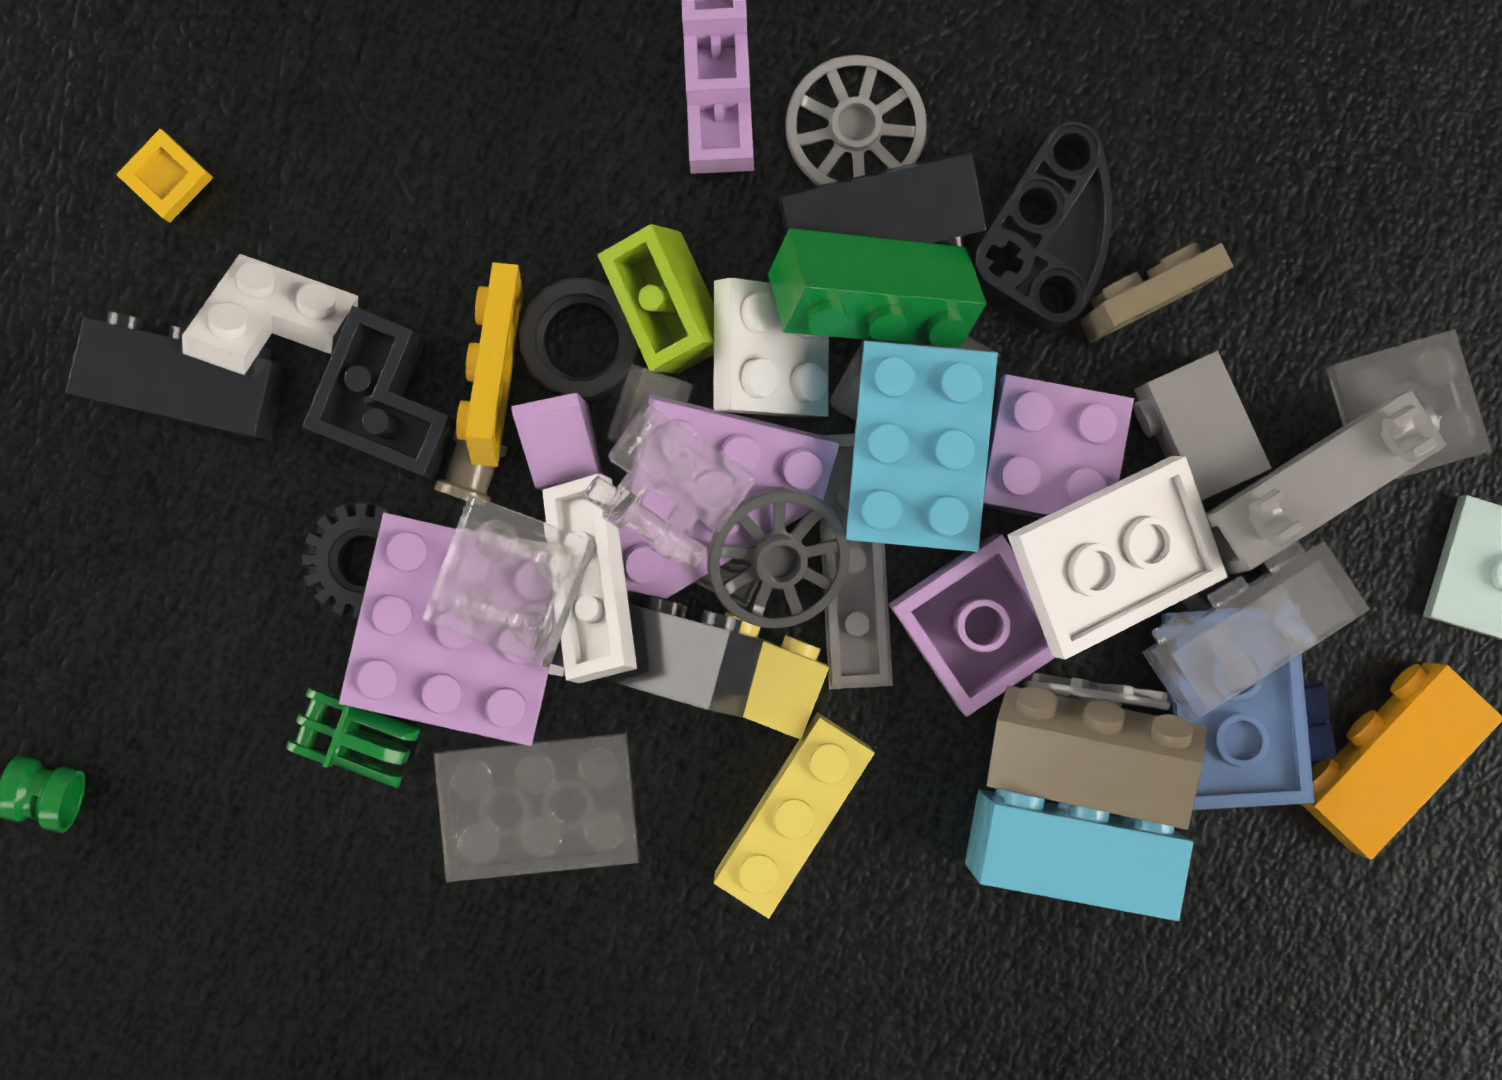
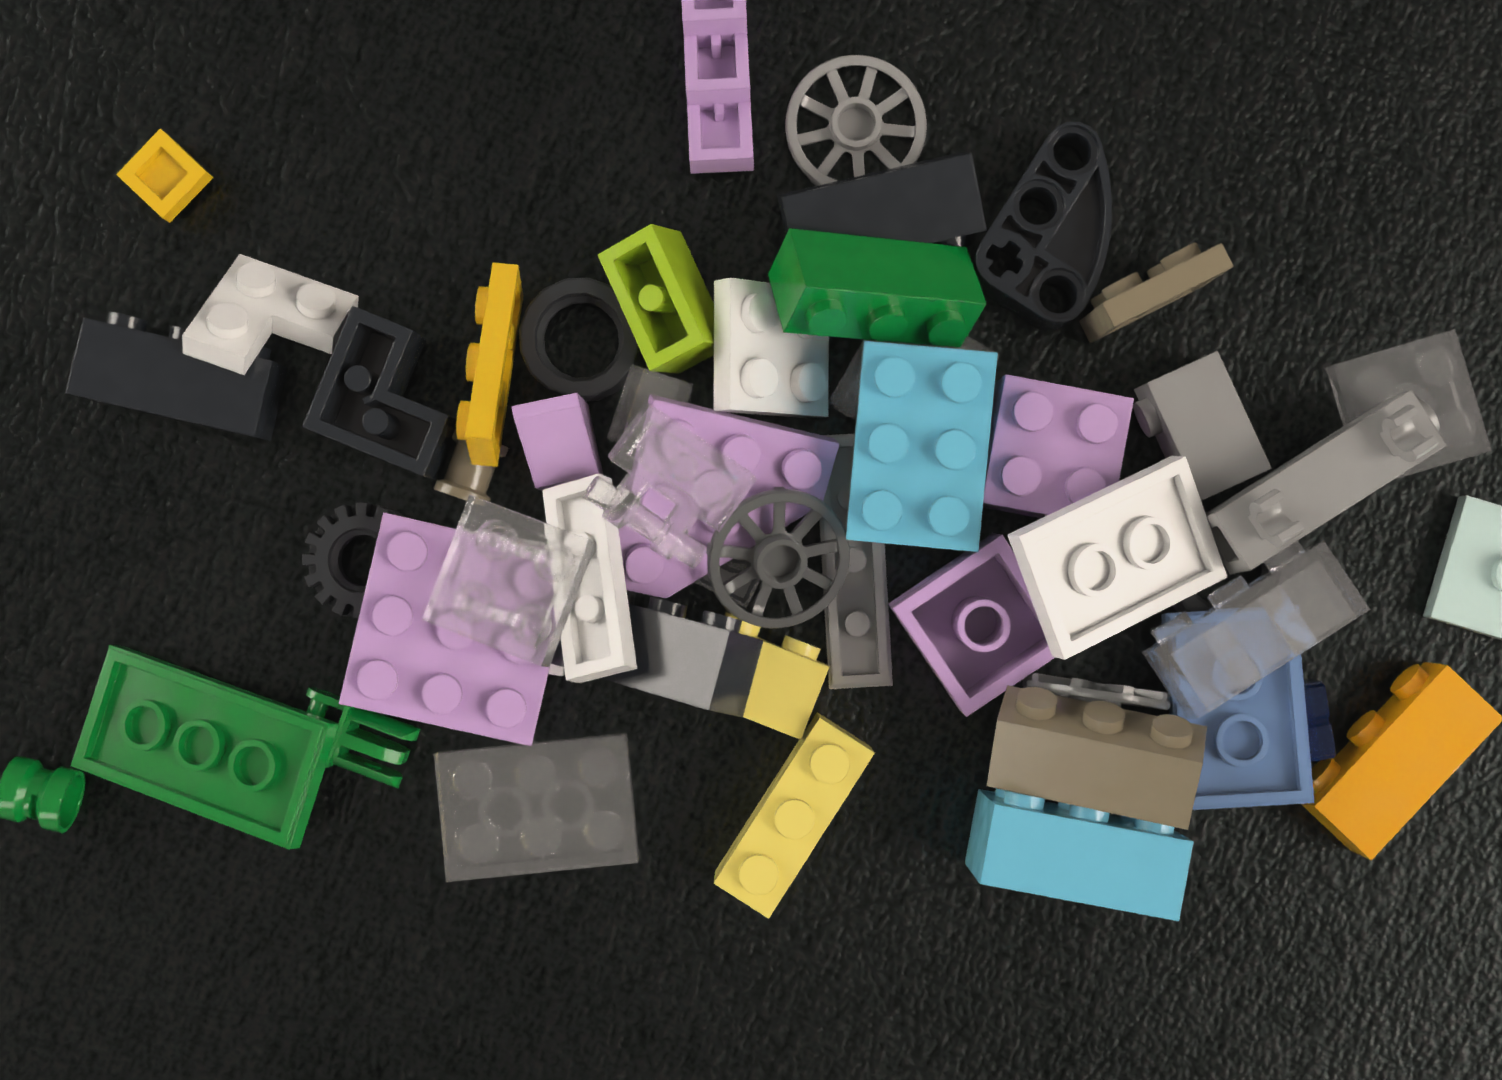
none -> green tile [71,645,339,849]

